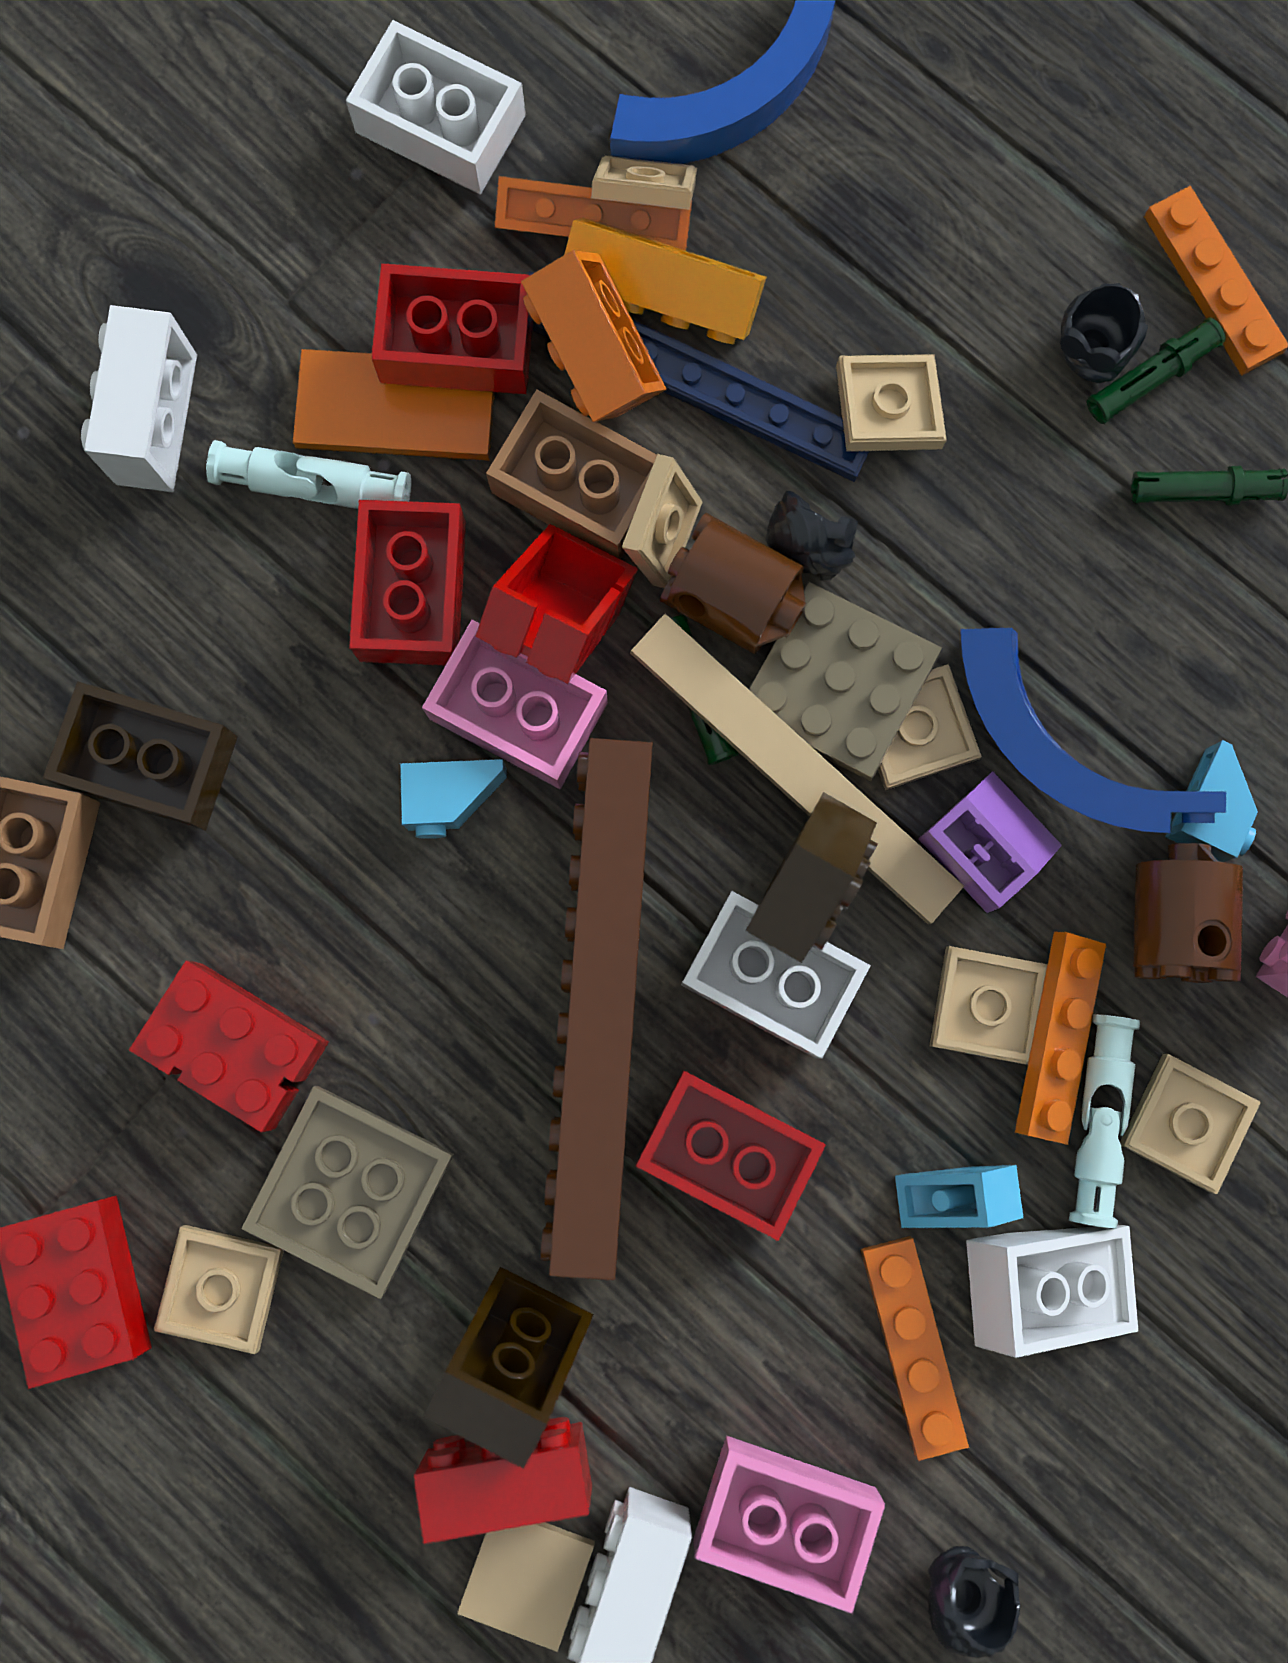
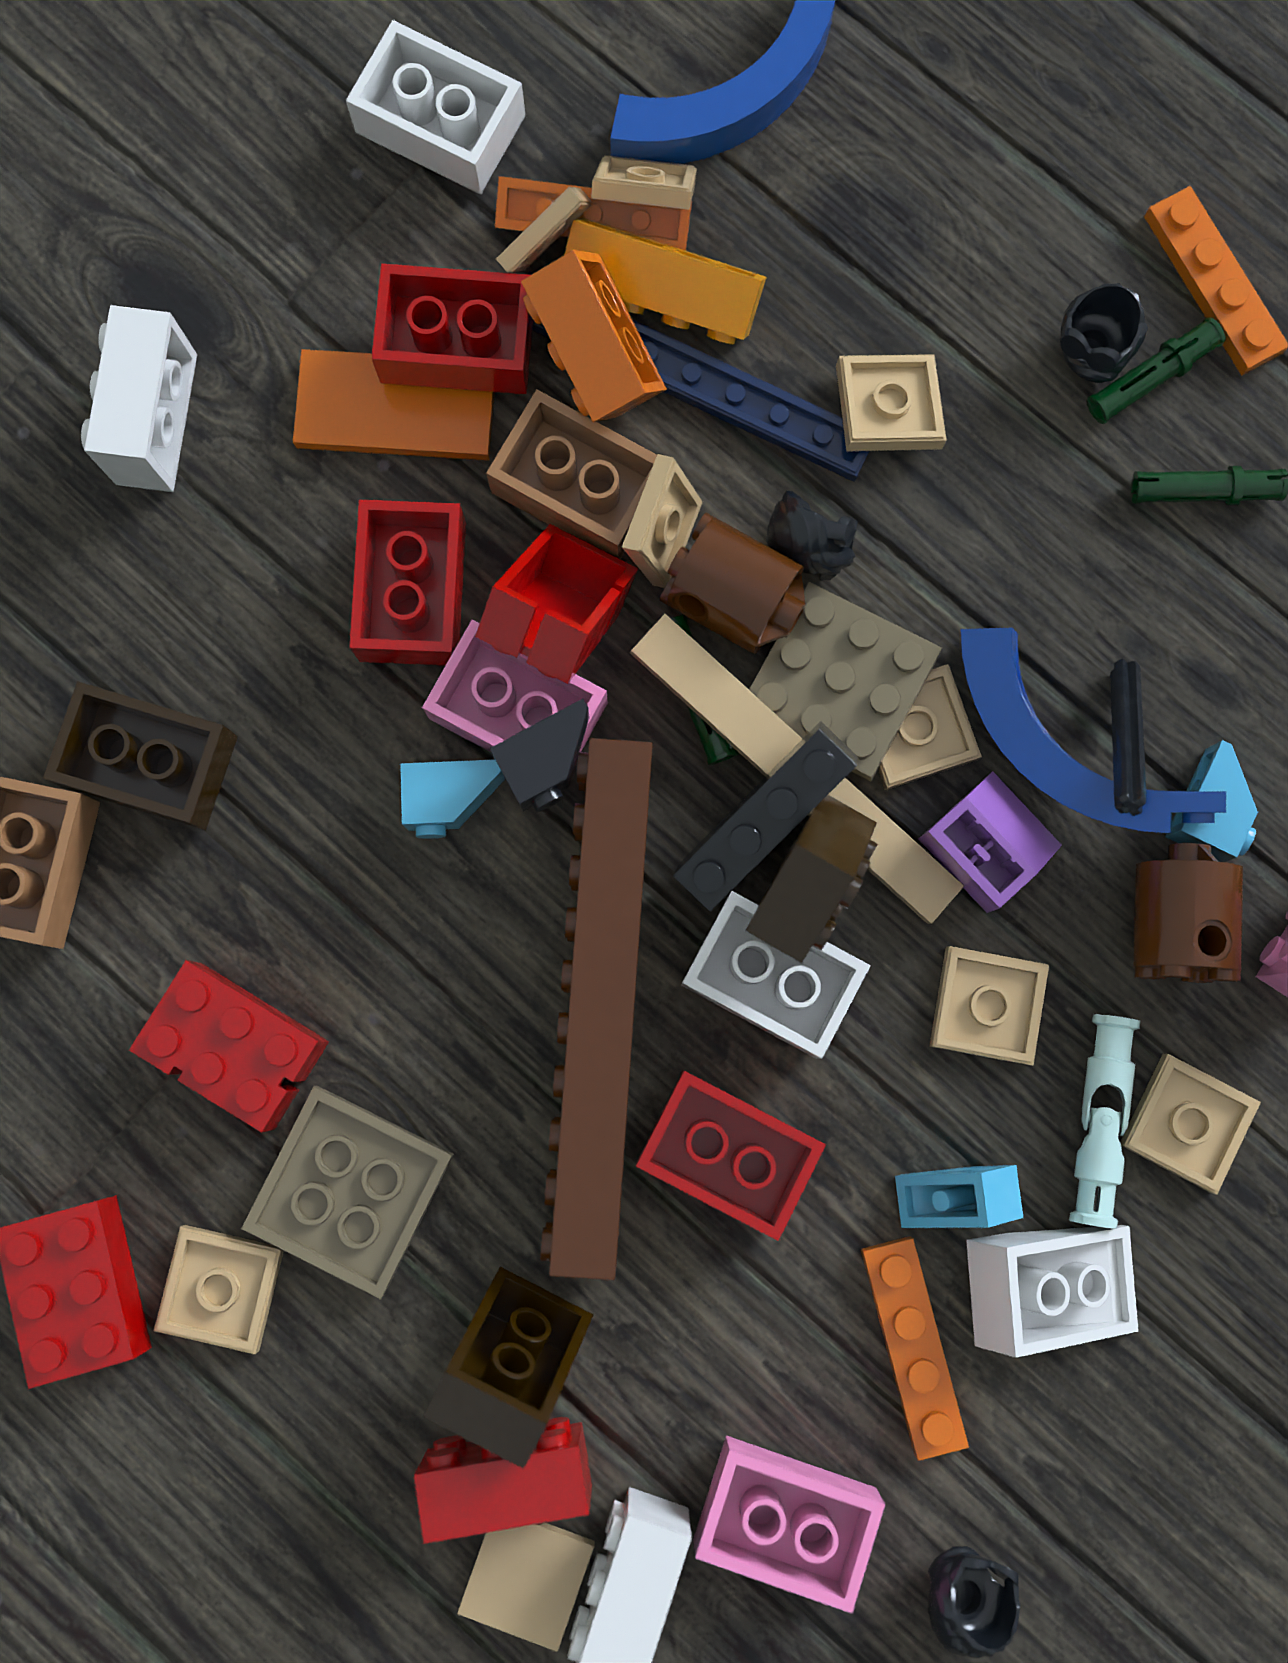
light aqua piece [206,440,411,509] -> none
orange plate [1015,932,1106,1145] -> none
none -> black slope [489,698,590,812]
none -> tan tile [496,186,592,273]
none -> black brick [673,721,858,911]
none -> black axle [1110,659,1147,816]

